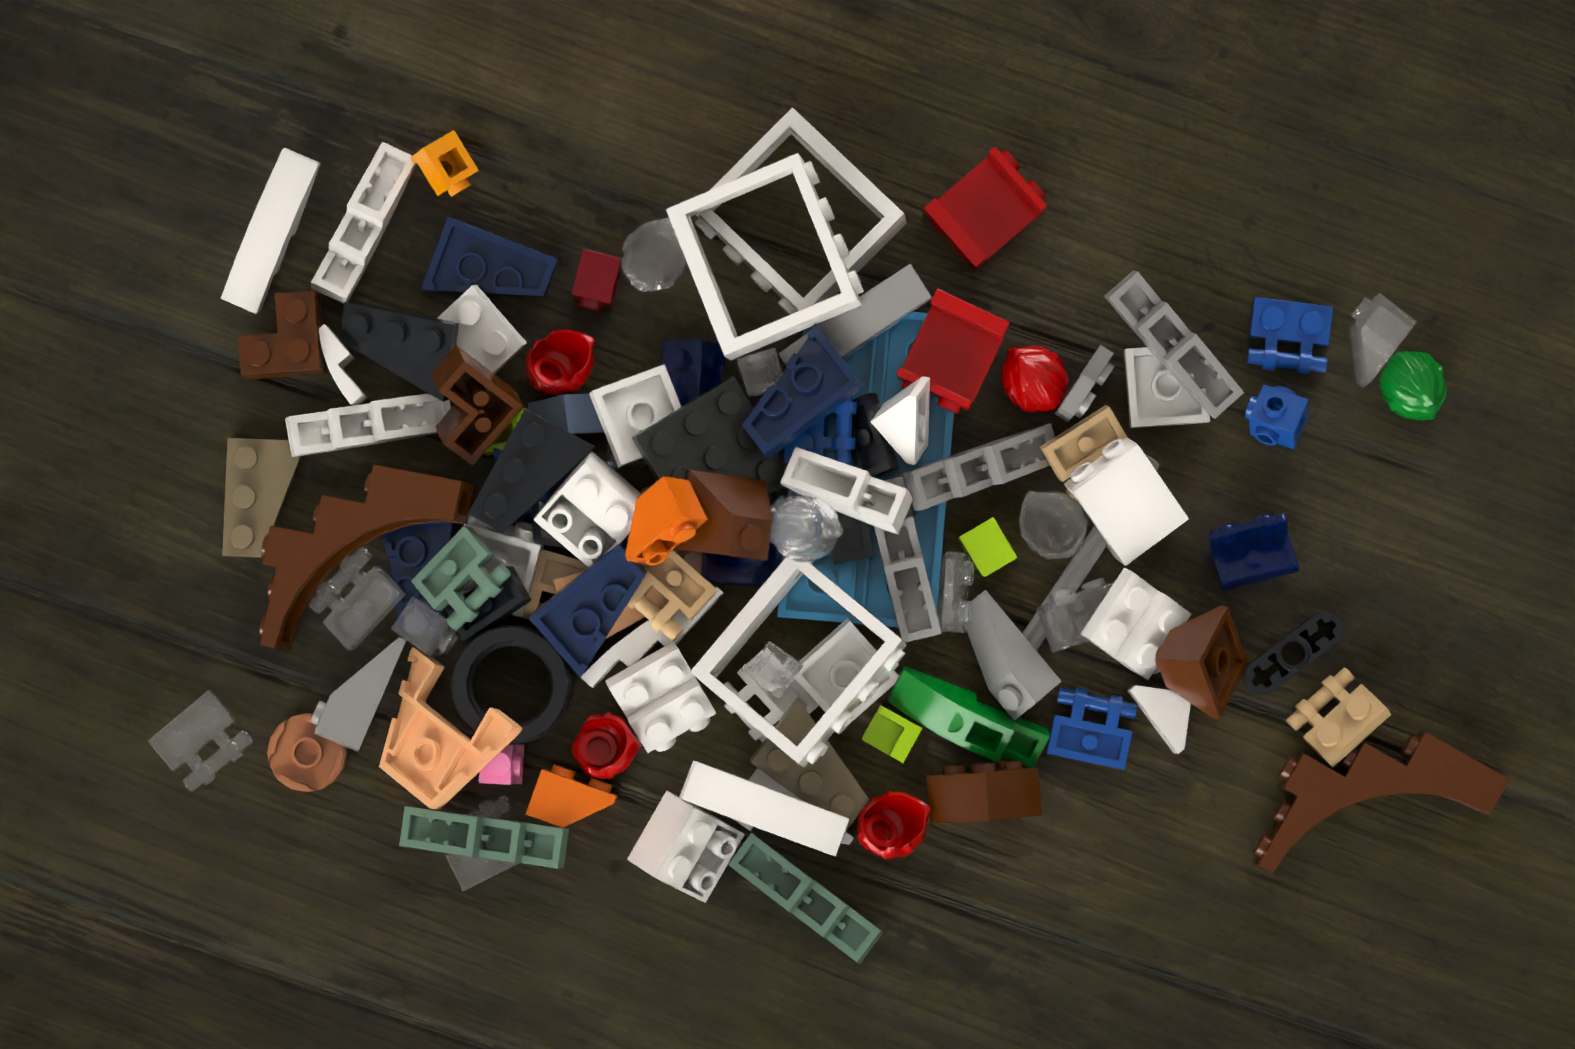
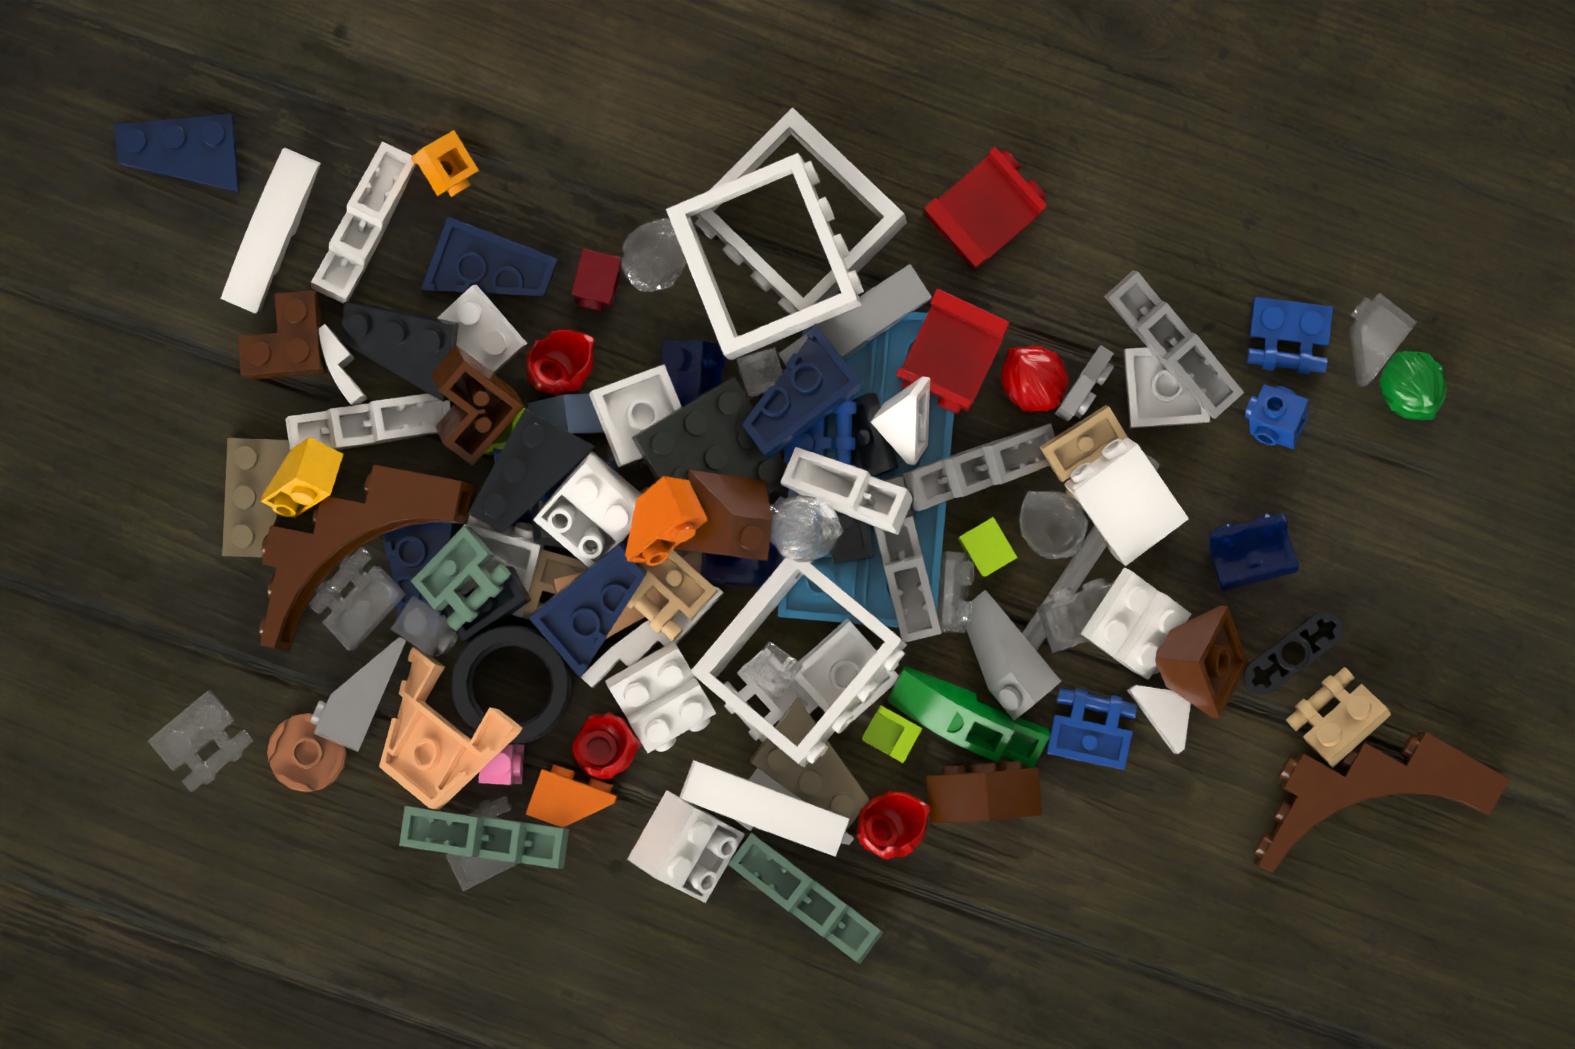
none -> dark blue wing [114,114,240,193]
none -> yellow slope [260,437,343,518]

